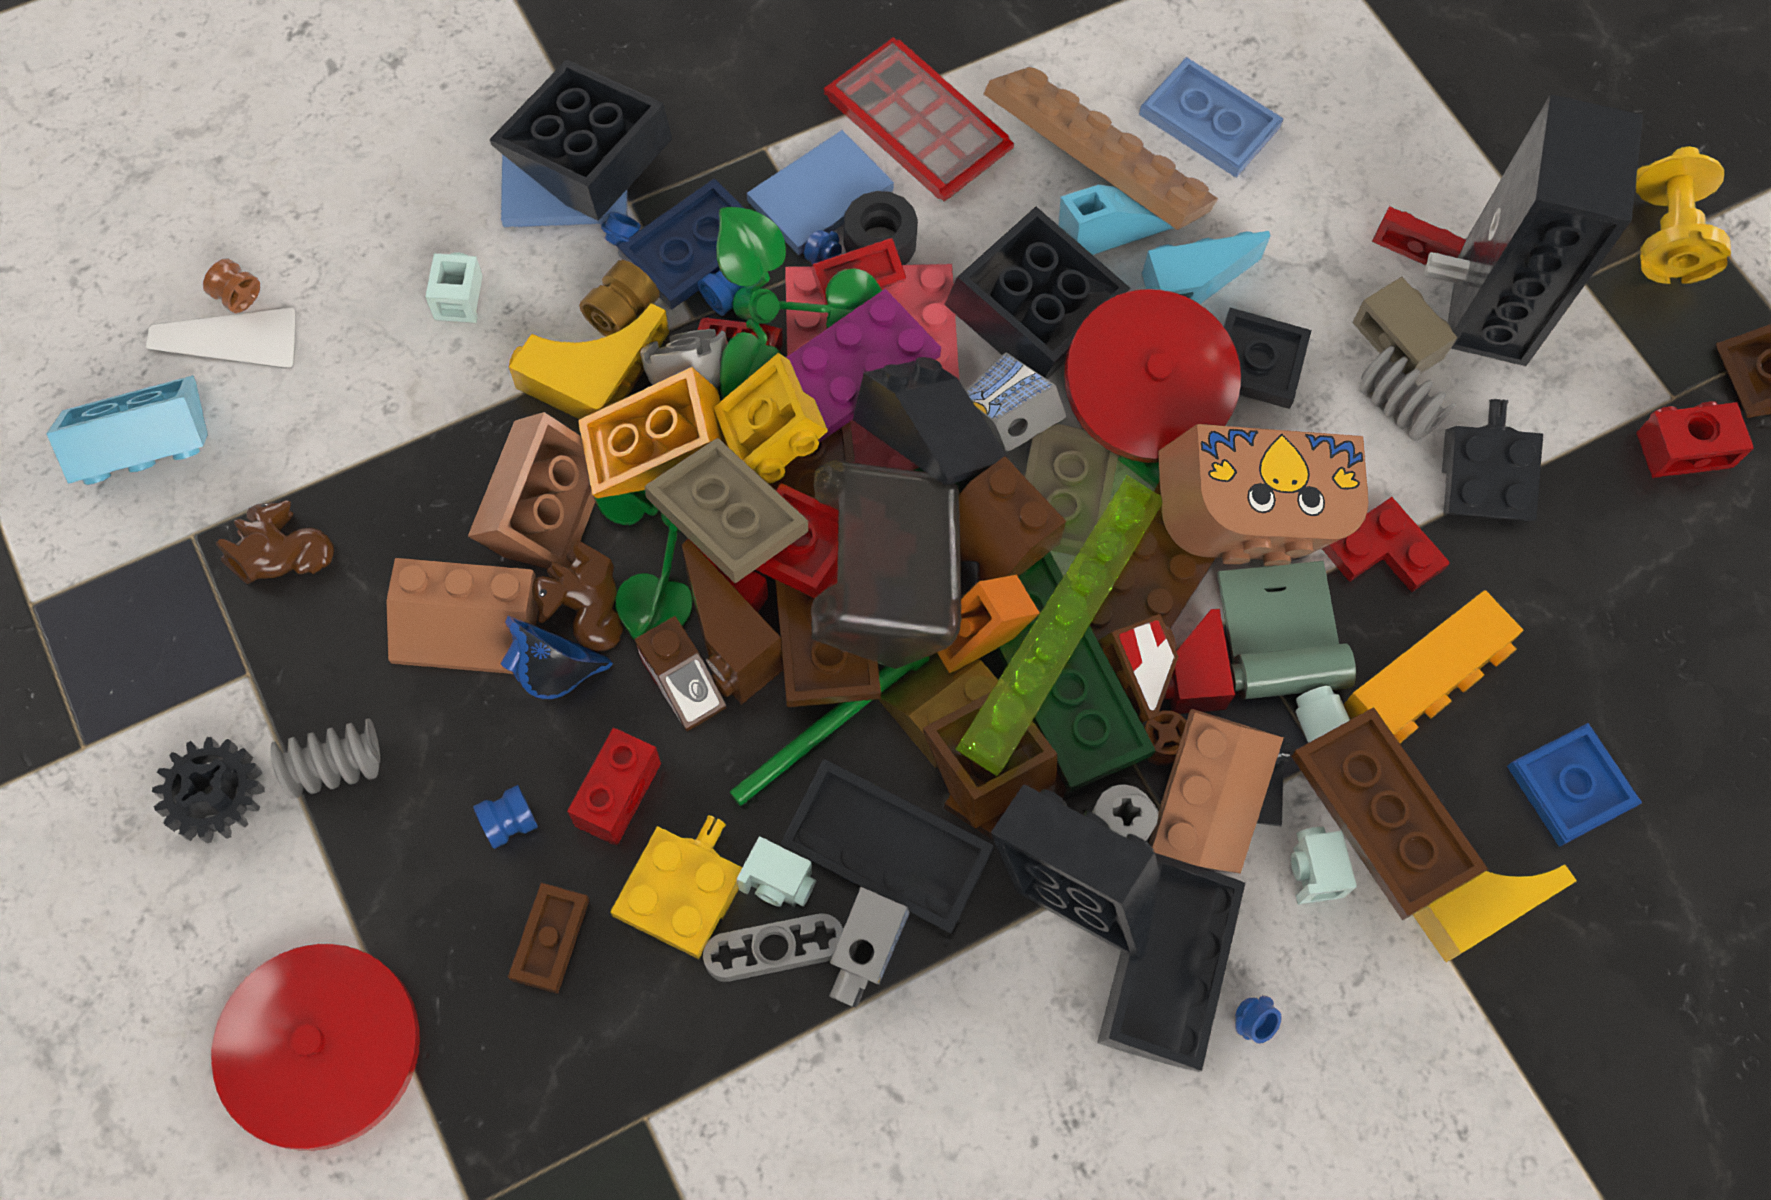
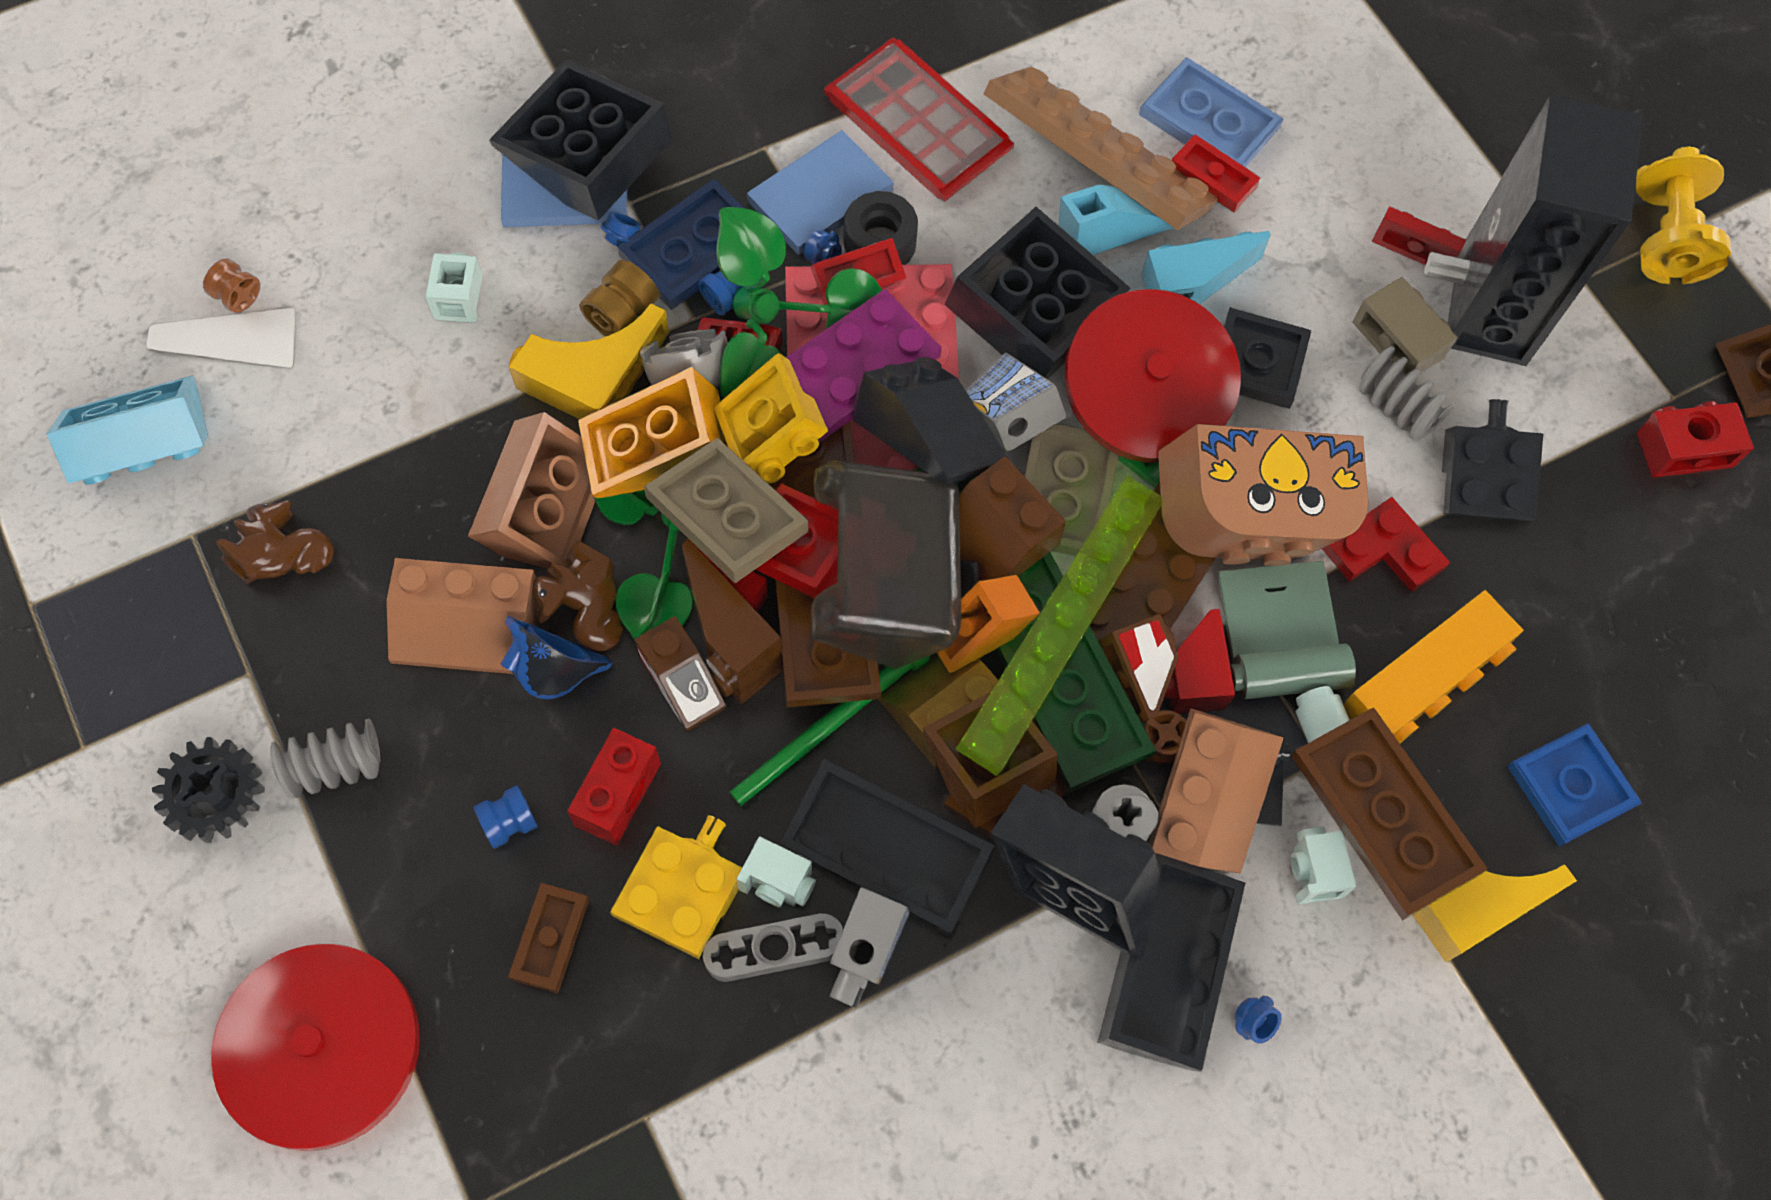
none -> red plate [1171,134,1261,213]

